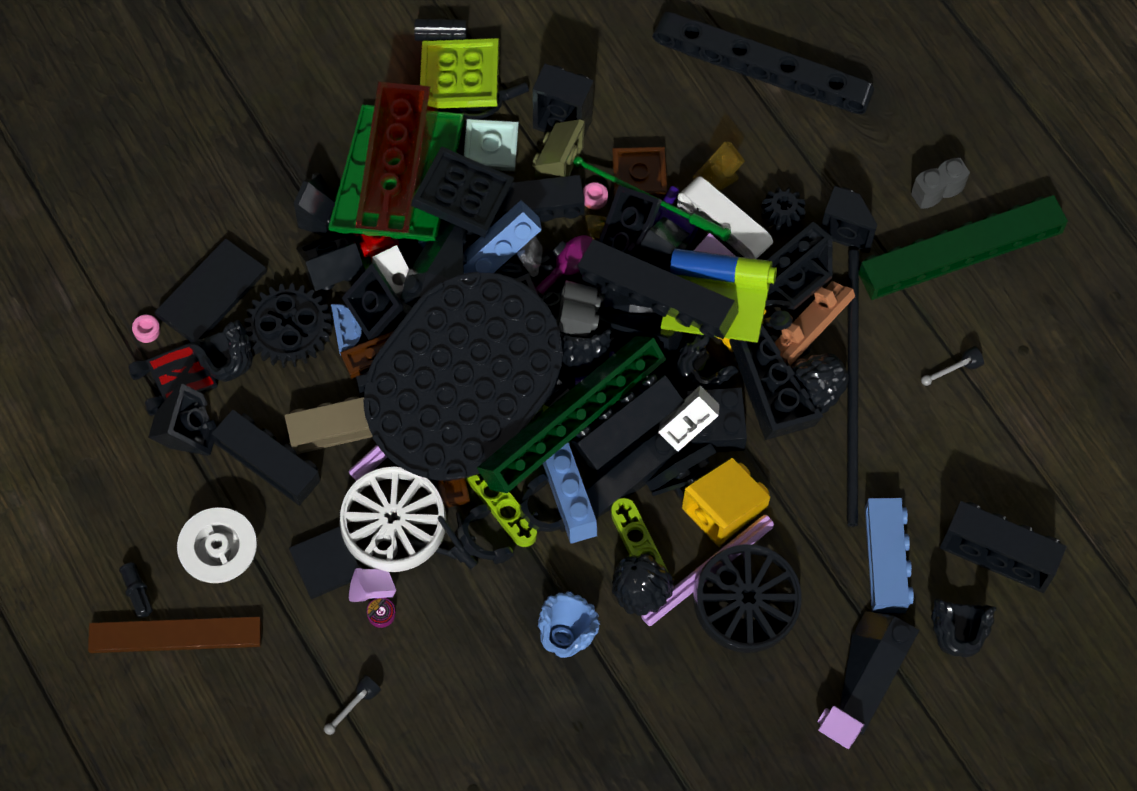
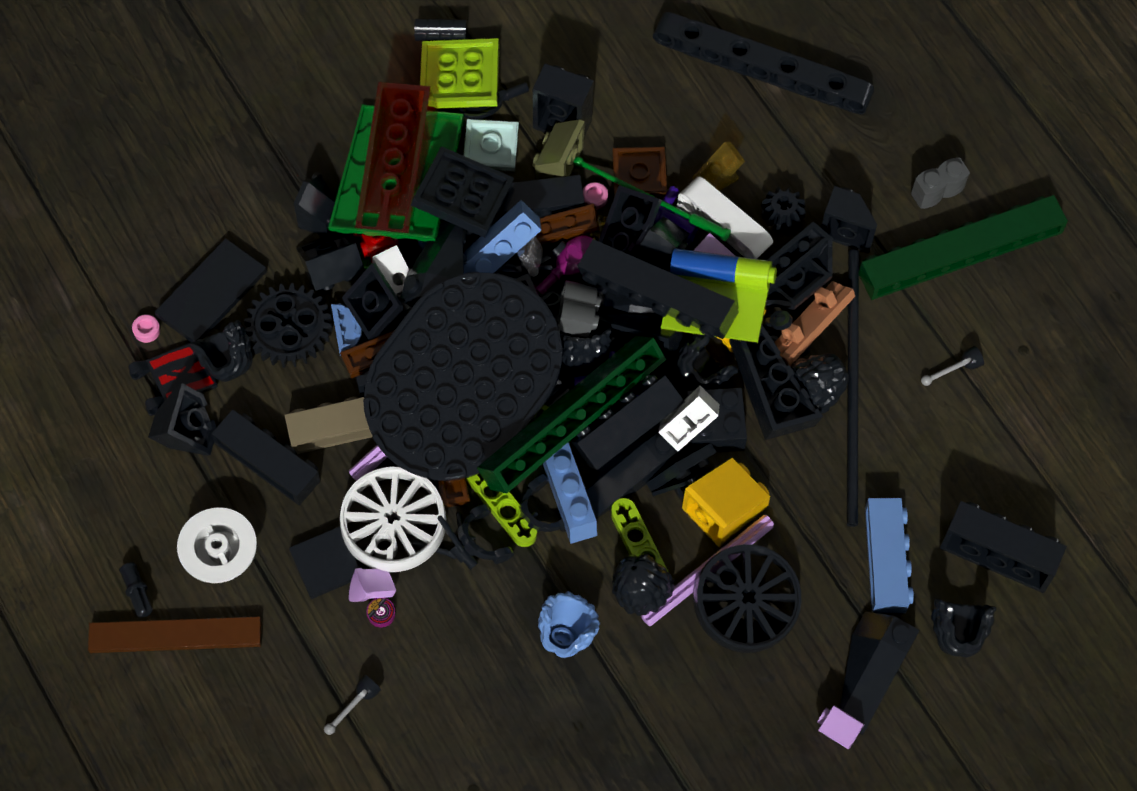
none -> reddish brown tile [523,203,600,250]

